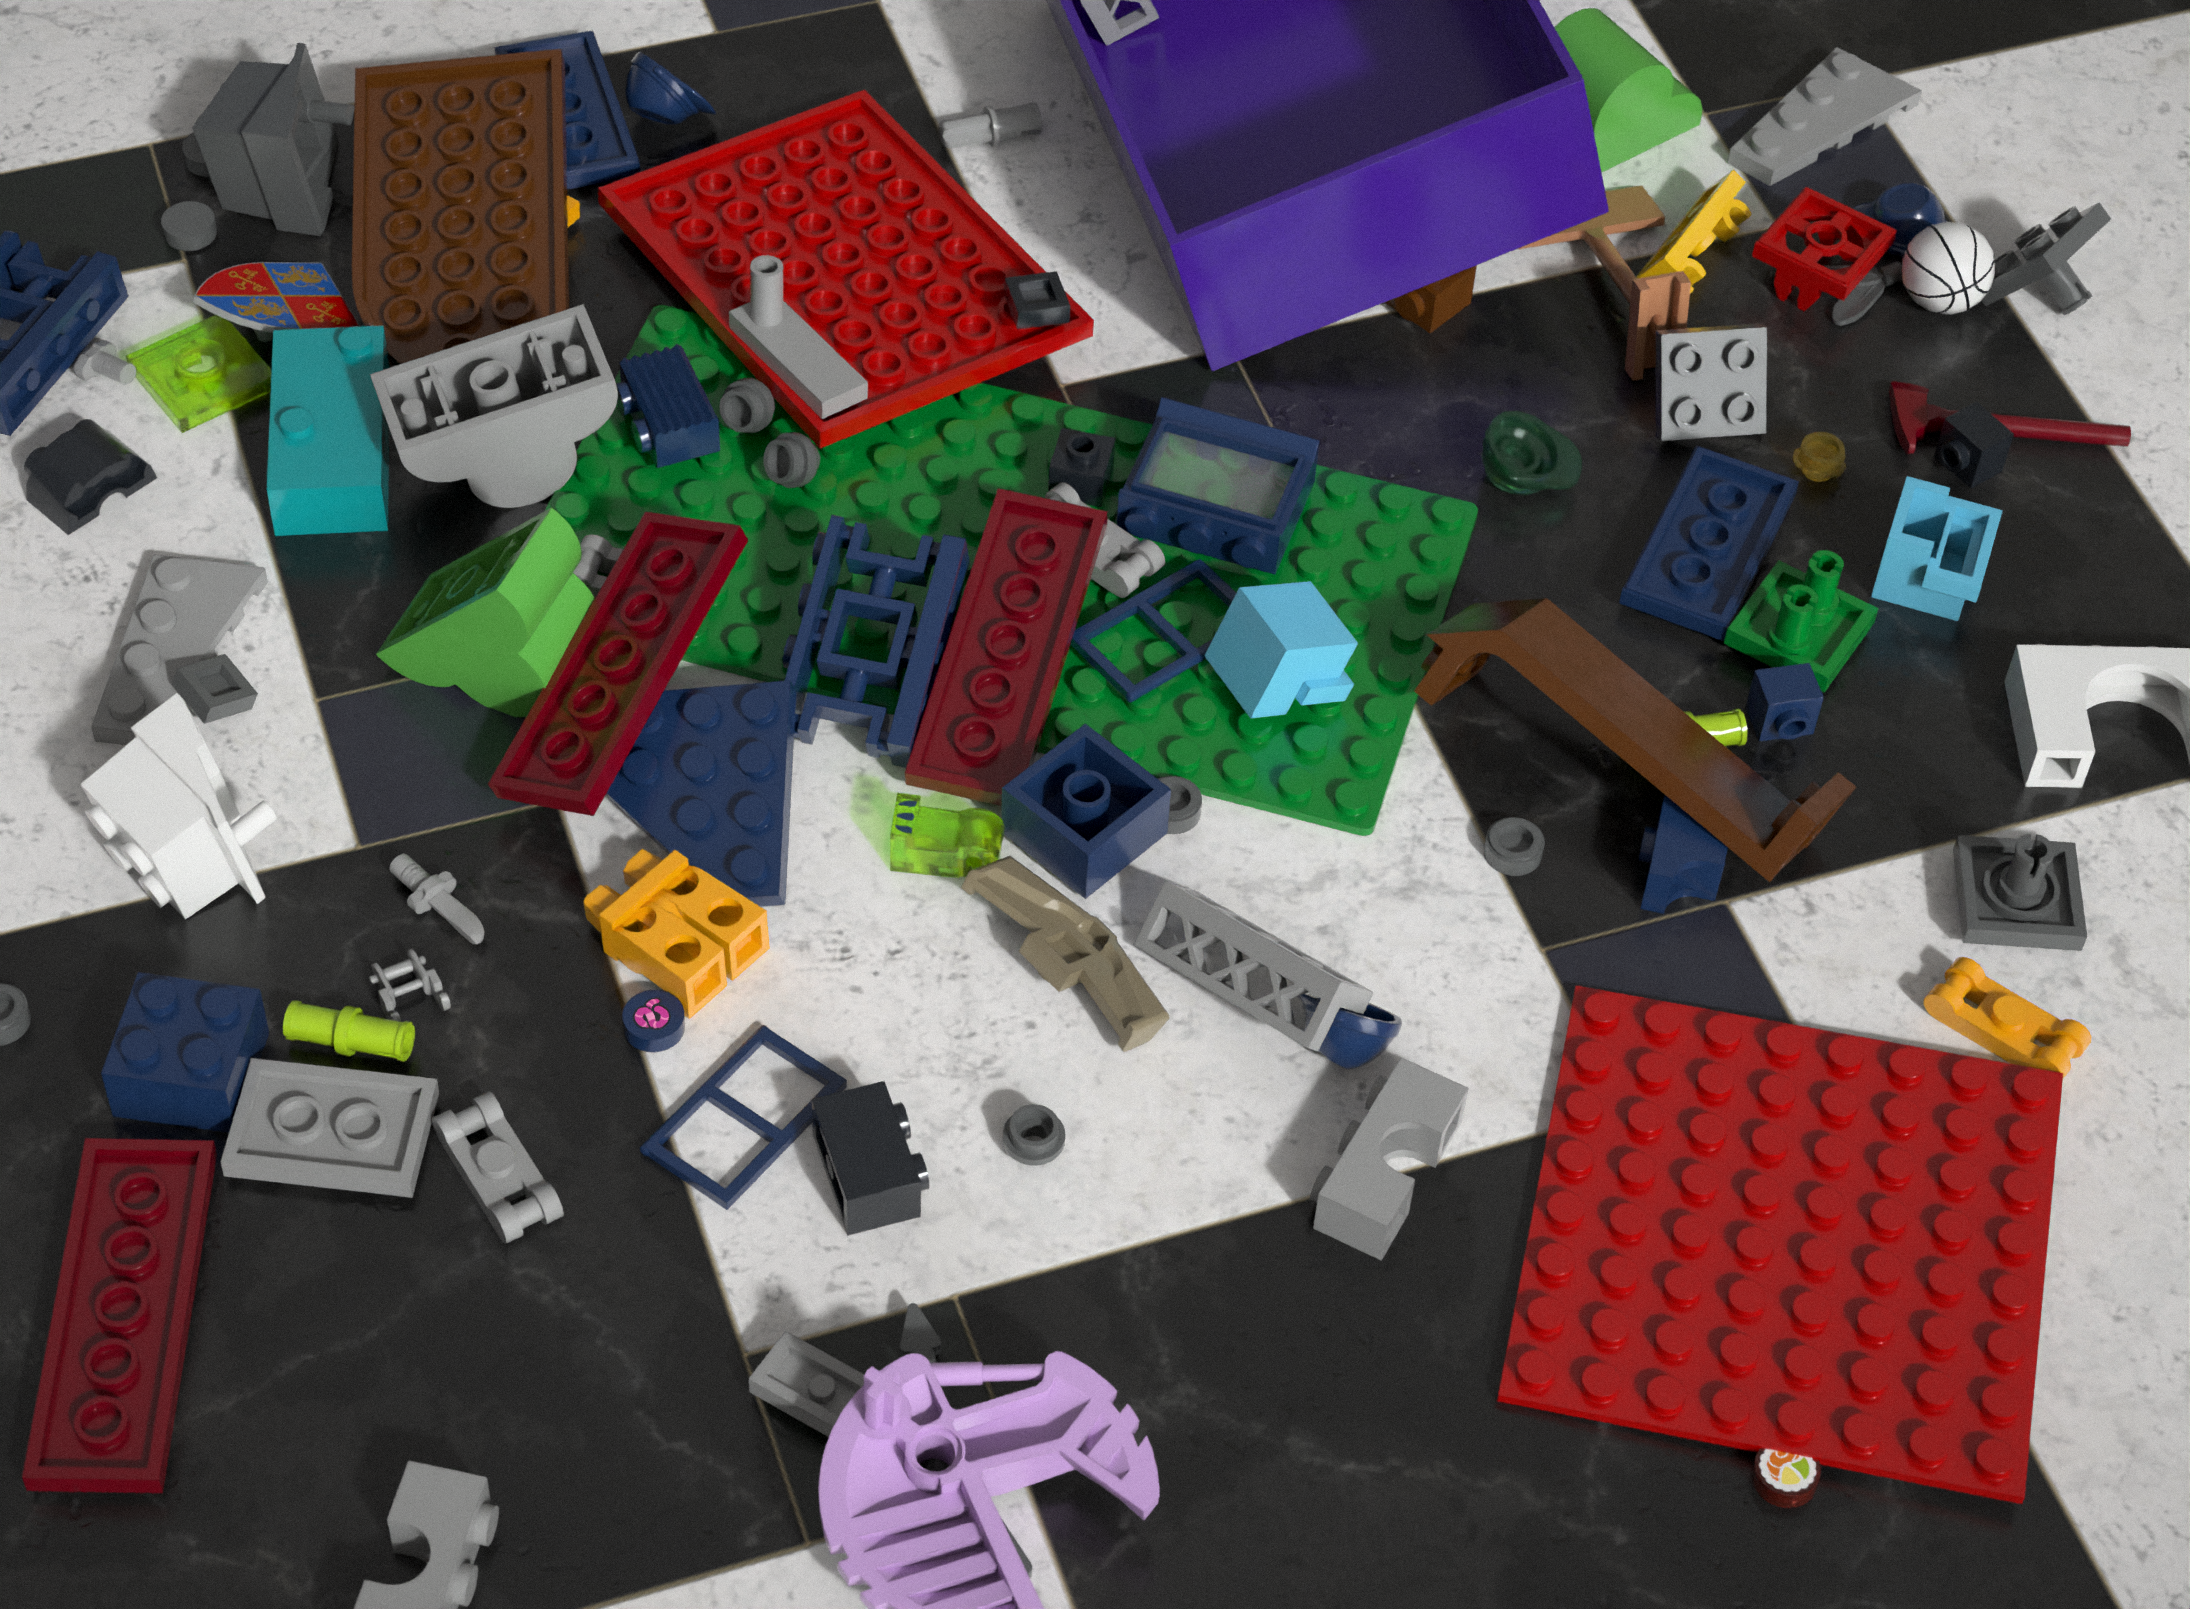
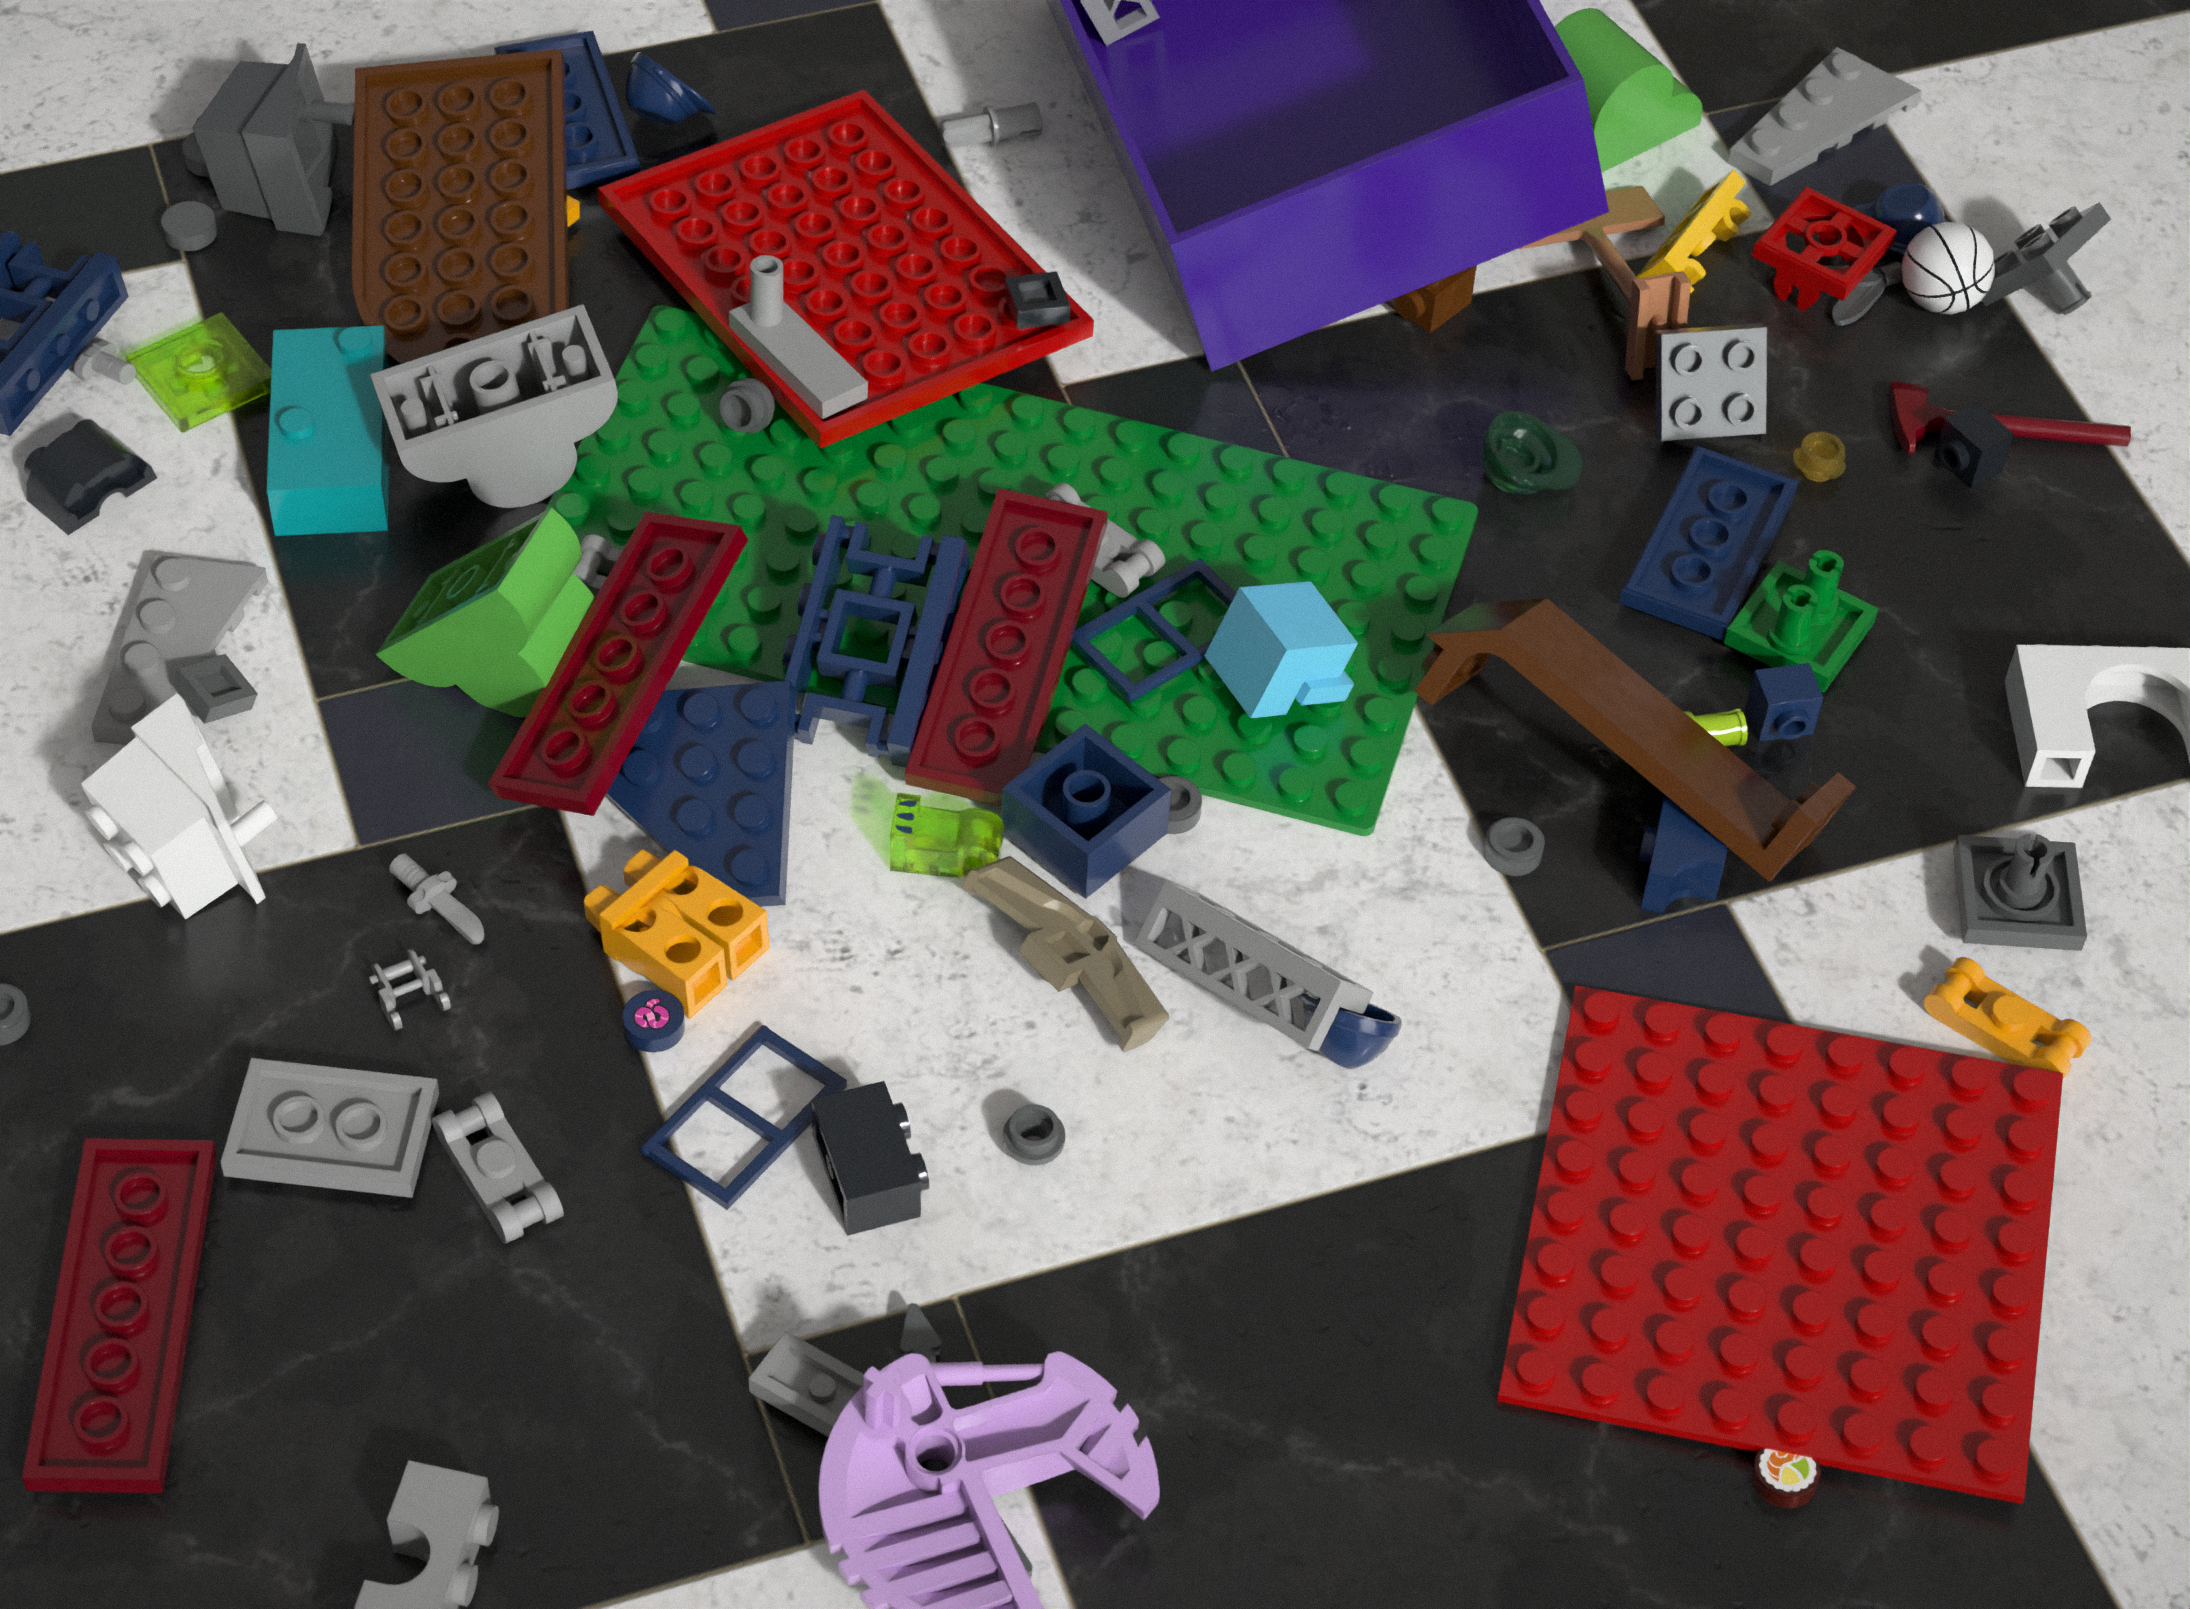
dark blue brick [101,972,269,1133] -> none
shield [192,262,360,342] -> none
lime pin [283,1000,415,1062] -> none
dark blue brick [616,344,720,468] -> none
dark grey plate [764,432,820,488] -> none
black plate [1048,428,1116,507] -> none
dark blue window [1117,397,1320,575] -> none
light grey arch [1310,1057,1469,1260] -> none
medium azure plate [1871,476,2003,621] -> none

